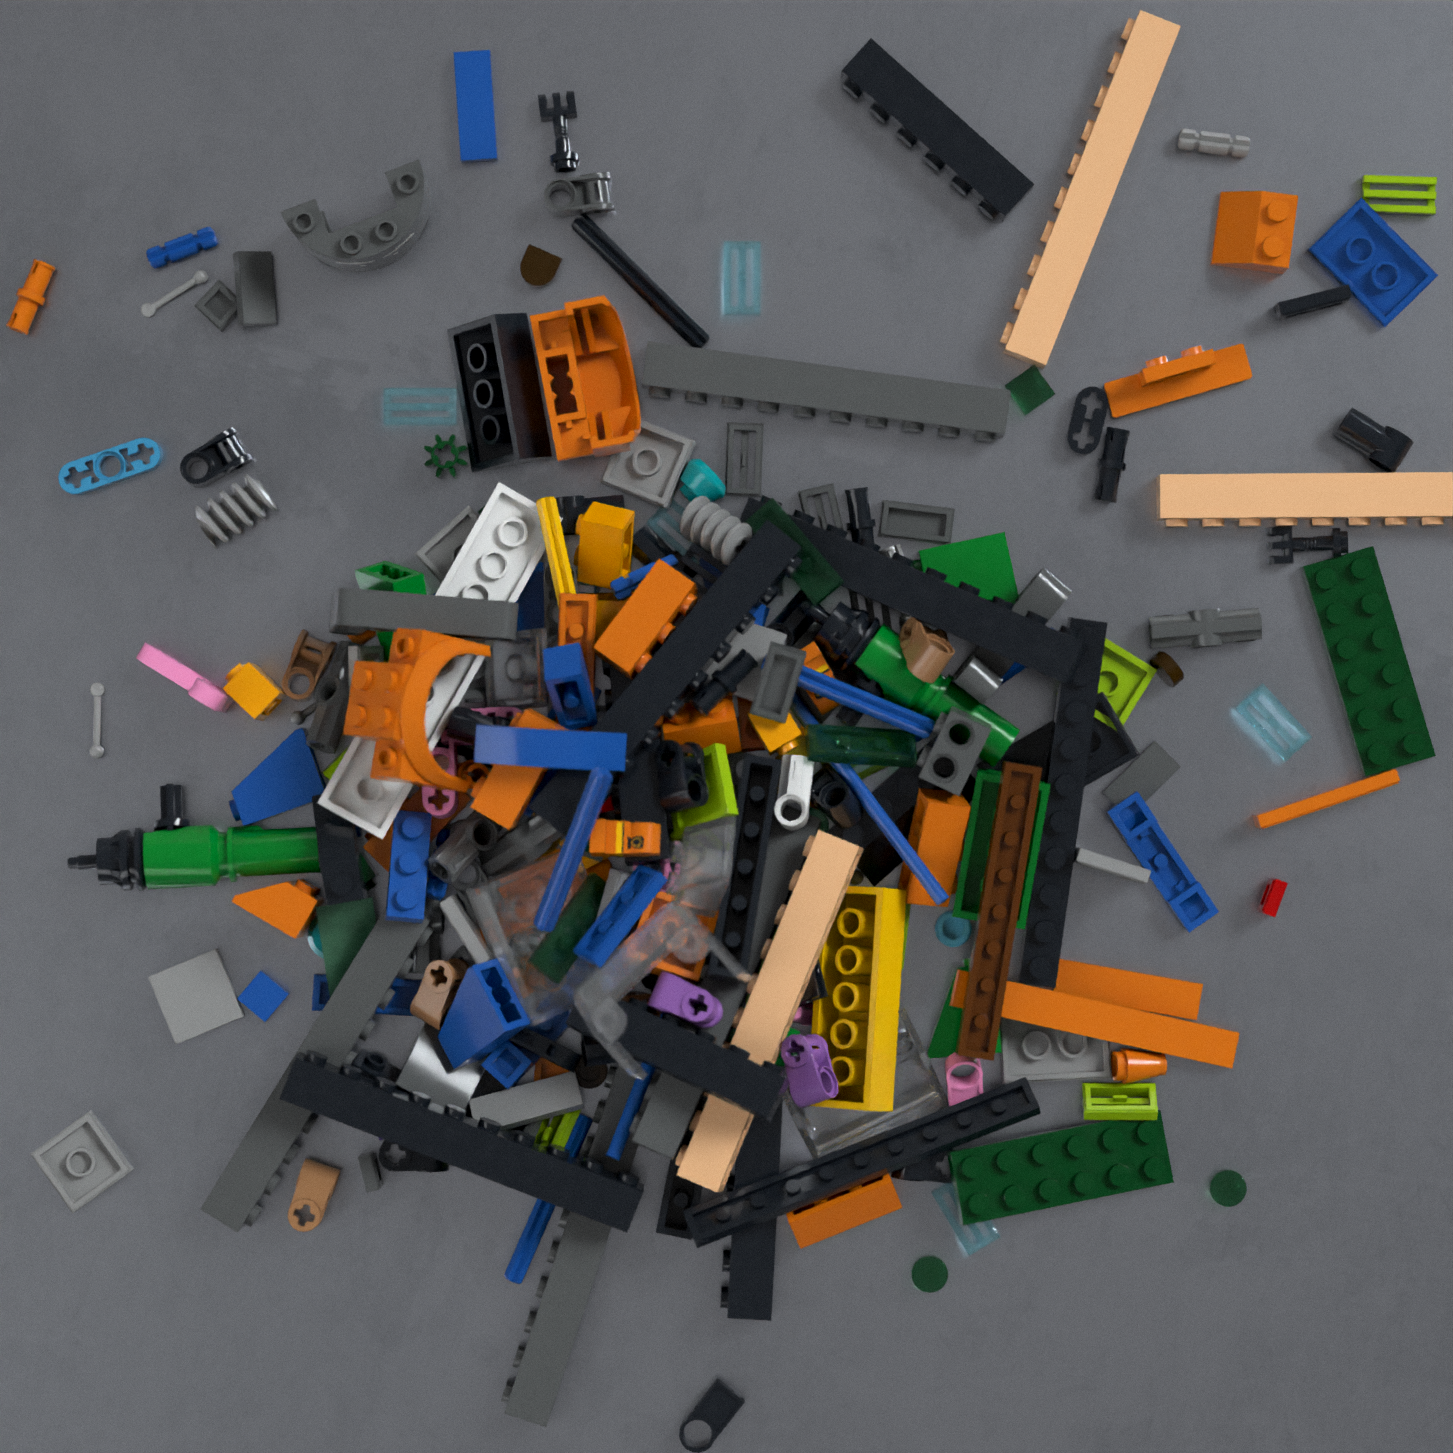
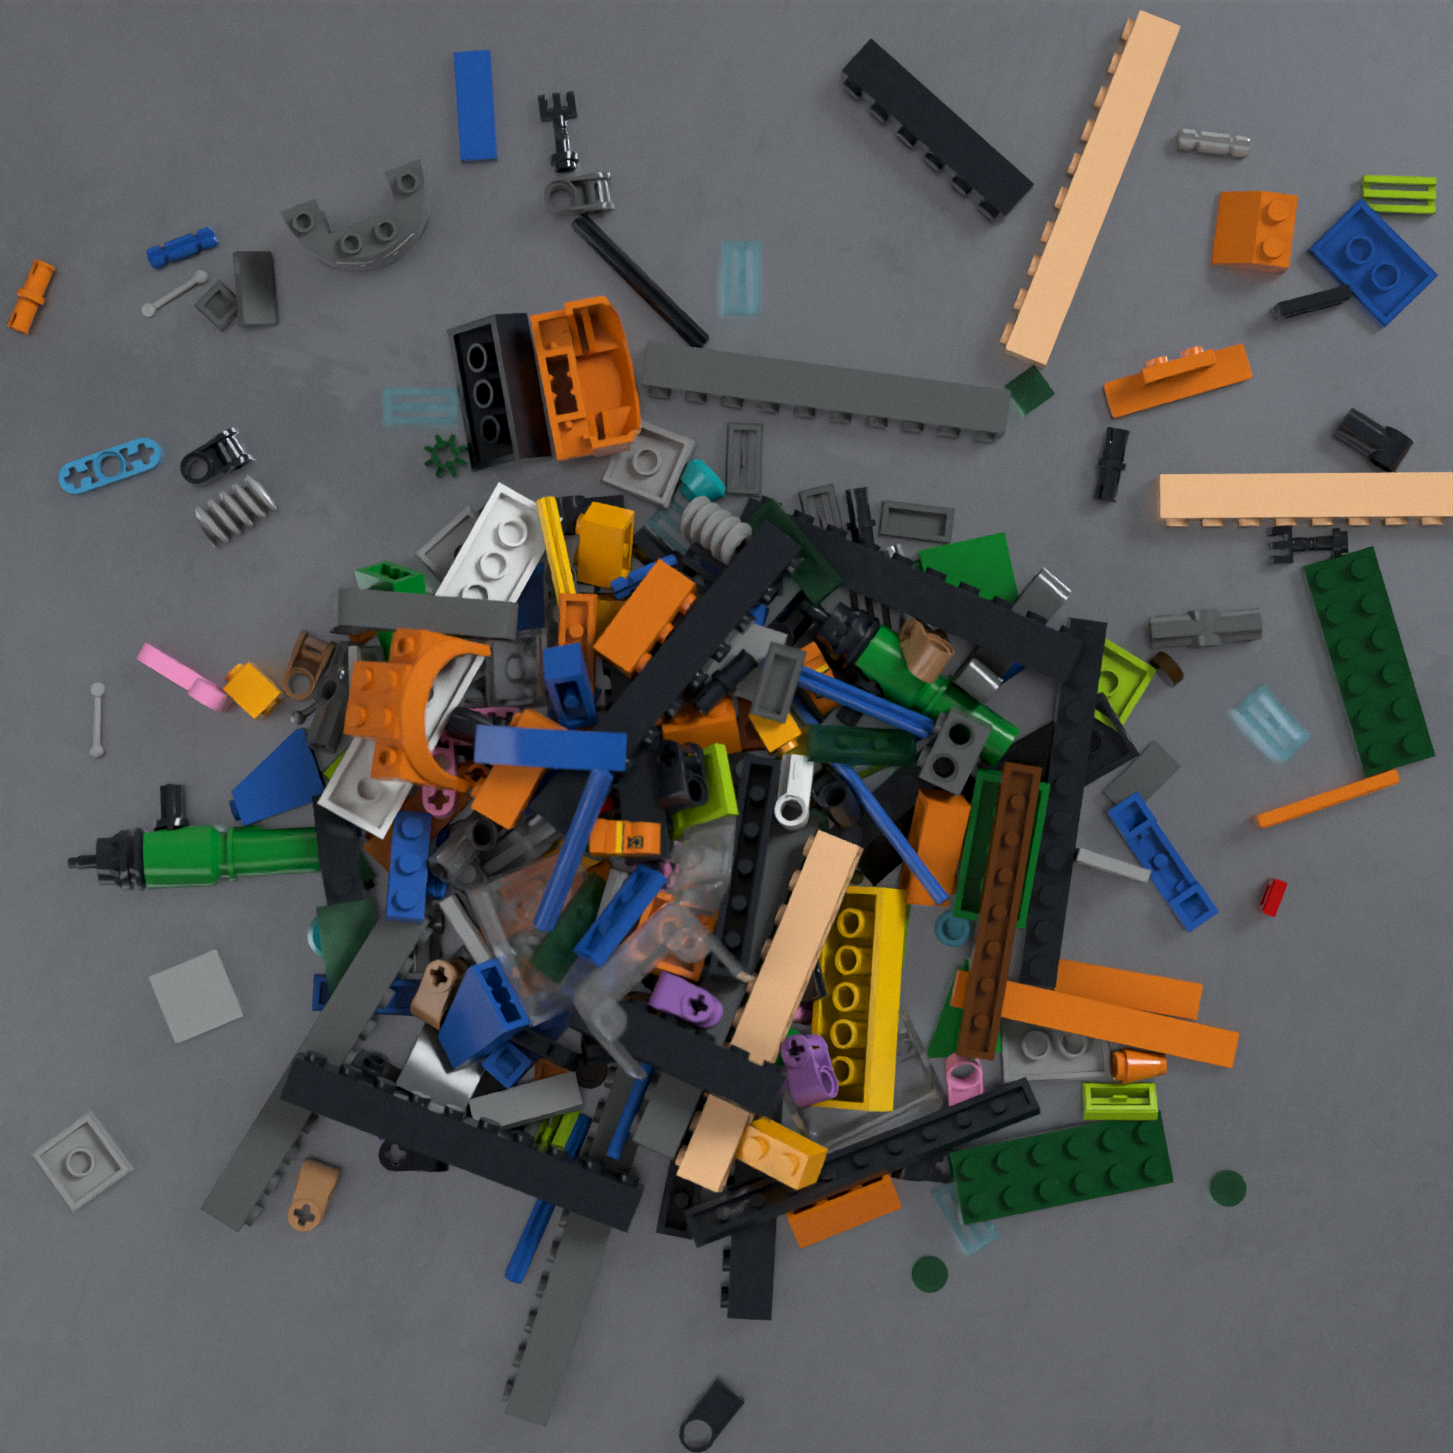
orange slope [231,878,325,939] -> none
blue tile [237,970,290,1022] -> none
dark grey tile [358,1151,384,1193] -> none
dark brown tile [520,244,563,288] -> none
black beam [1066,386,1108,456] -> none
none -> light orange brick [735,1119,828,1190]

